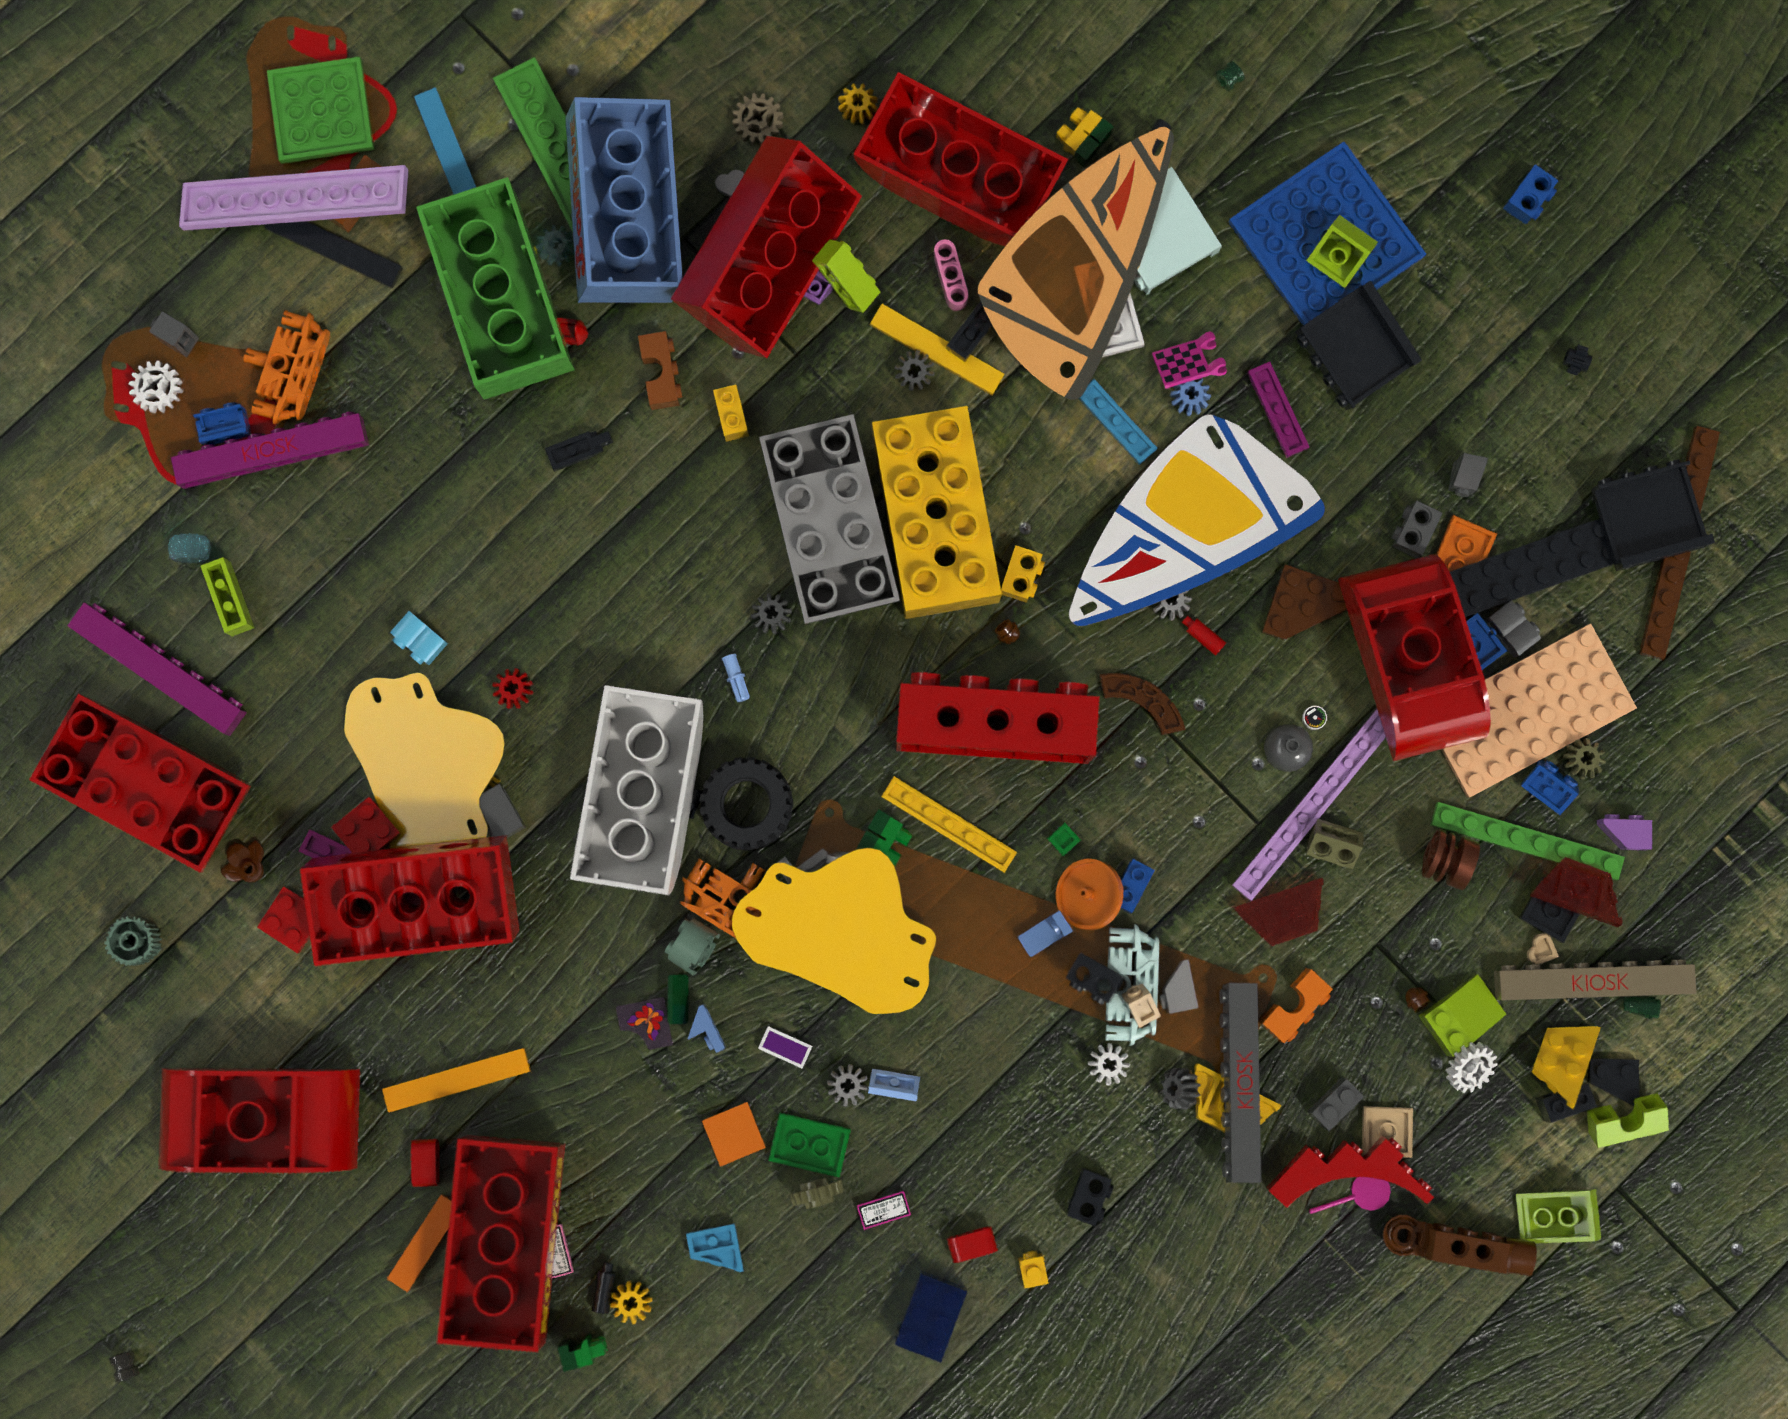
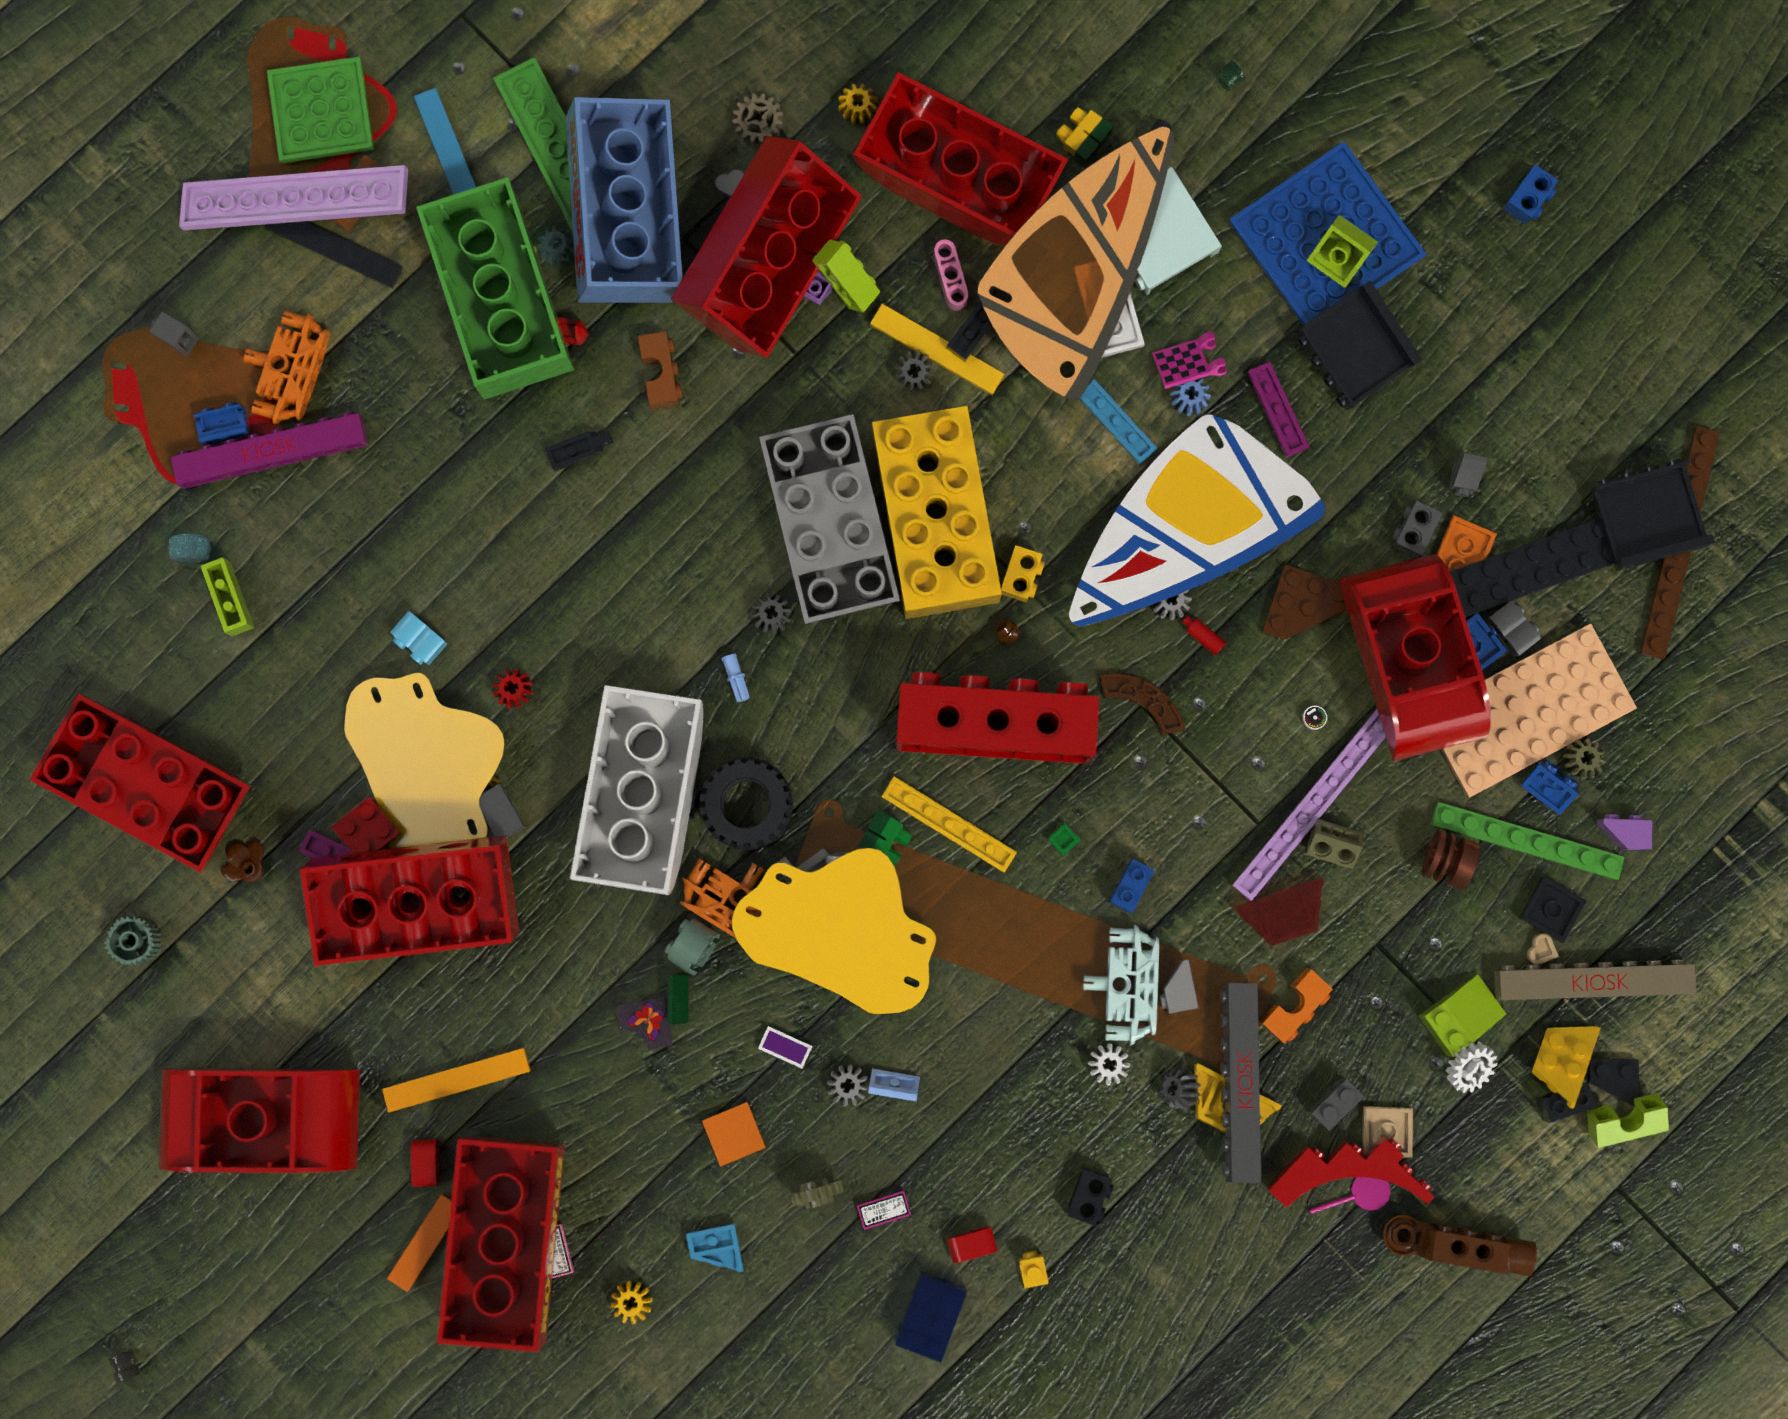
magenta brick [67,602,247,736] -> none
white gear [129,361,183,414] -> none
red plate [257,886,310,953] -> none
green hips [557,1334,608,1372] -> none
black cylinder [591,1262,616,1314] -> none
medium blue slope [688,1004,727,1053] -> none
yellow brick [713,385,749,442] -> none
green tile [768,1112,851,1178] -> none
medium blue bracket [1018,911,1073,957] -> none
orange piece [1056,859,1123,930] -> none
black brick [1066,952,1125,1005] -> none
tan bracket [1122,984,1161,1028] -> none
dark grey cylinder [1264,724,1313,772] -> none
reddish brown plate [1405,987,1431,1013] -> none
lime slope [1516,1189,1601,1243] -> none
clear red wing [1530,857,1623,927] -> none
black gear [1563,344,1593,376] -> none
clear green cone [1623,996,1661,1020] -> none

